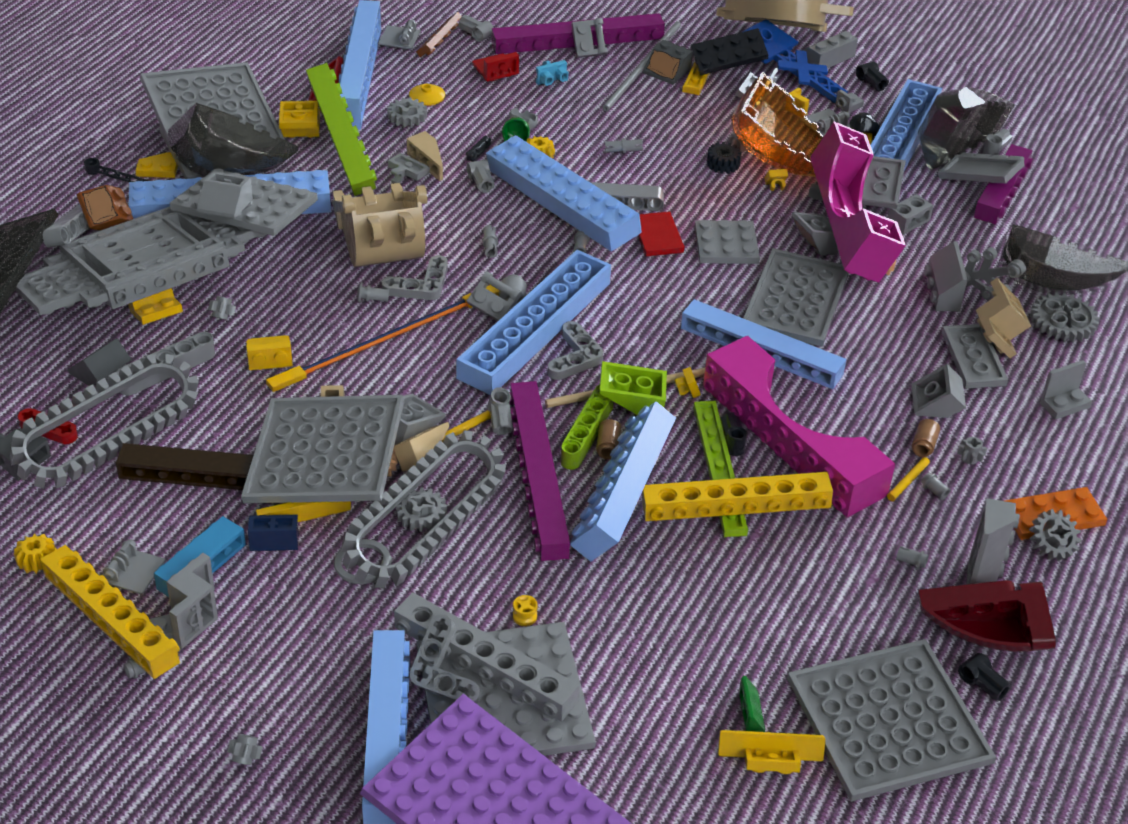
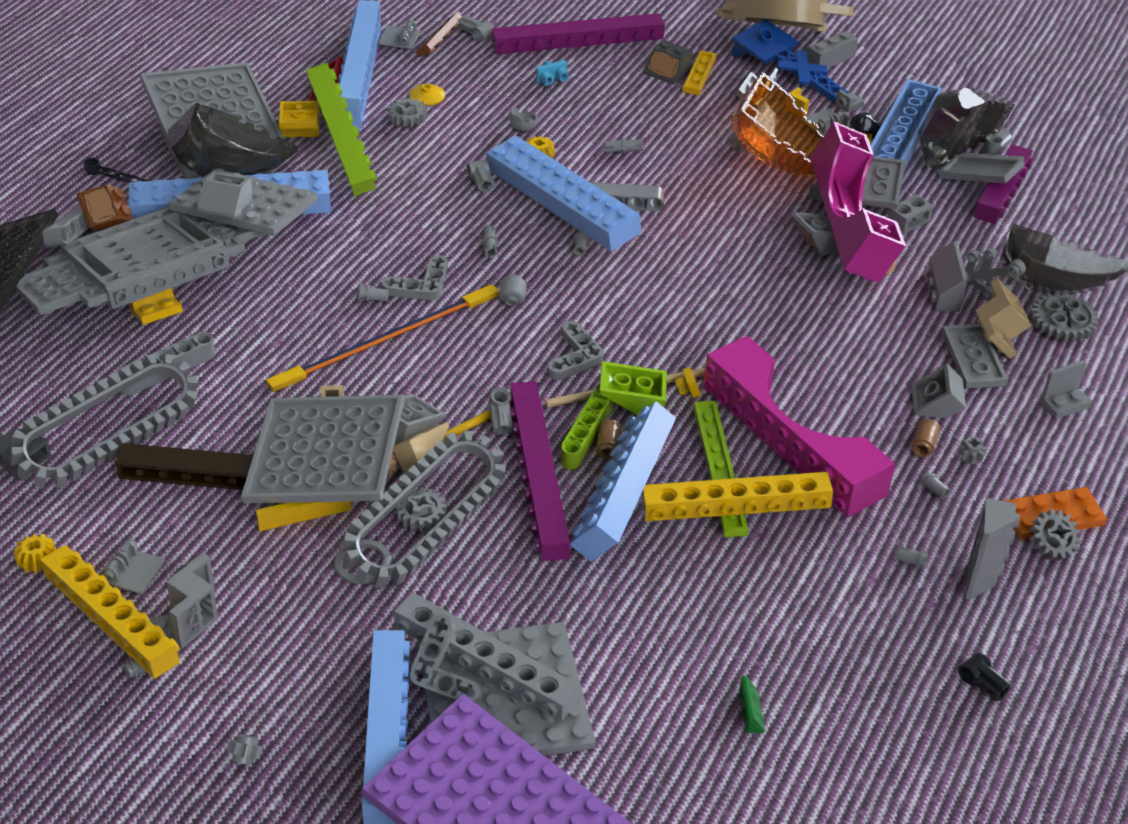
red beam [18,408,78,444] -> none
dark grey slope [67,338,132,386] -> none
yellow wing [135,152,178,178] -> none
dark azure brick [154,516,246,597] -> none
light grey gear [208,296,236,320] -> none
yellow bracket [246,335,293,370] -> none
dark blue hinge [248,515,299,551] -> none
tan piece [332,183,427,267] -> none
light grey plate [388,153,430,183] -> none
tan slope [407,131,443,181] -> none
light blue brick [456,250,611,395] -> none
black axle [466,136,491,162] -> none
light grey plate [466,271,522,321] -> none
red bracket [472,52,519,82] -> none
green hair [502,117,530,142] -> none
yellow wheel [513,595,538,626] -> none
light grey plate [571,18,608,58] -> none
light grey piece [603,21,681,112] -> none
red tile [638,211,685,257] -> none
light blue brick [681,299,847,389] -> none
black plate [691,28,768,75] -> none
light grey plate [694,220,760,264] -> none
black wheel [707,142,742,174] -> none
yellow bracket [718,730,825,774] -> none
black piece [720,412,748,456] -> none
light grey plate [743,248,849,347] -> none
yellow tile [764,169,788,191] -> none
light grey plate [787,639,996,802] -> none
black piece [856,61,889,92] -> none
yellow bar [887,457,930,502] -> none
dark red panel [918,580,1056,652] -> none

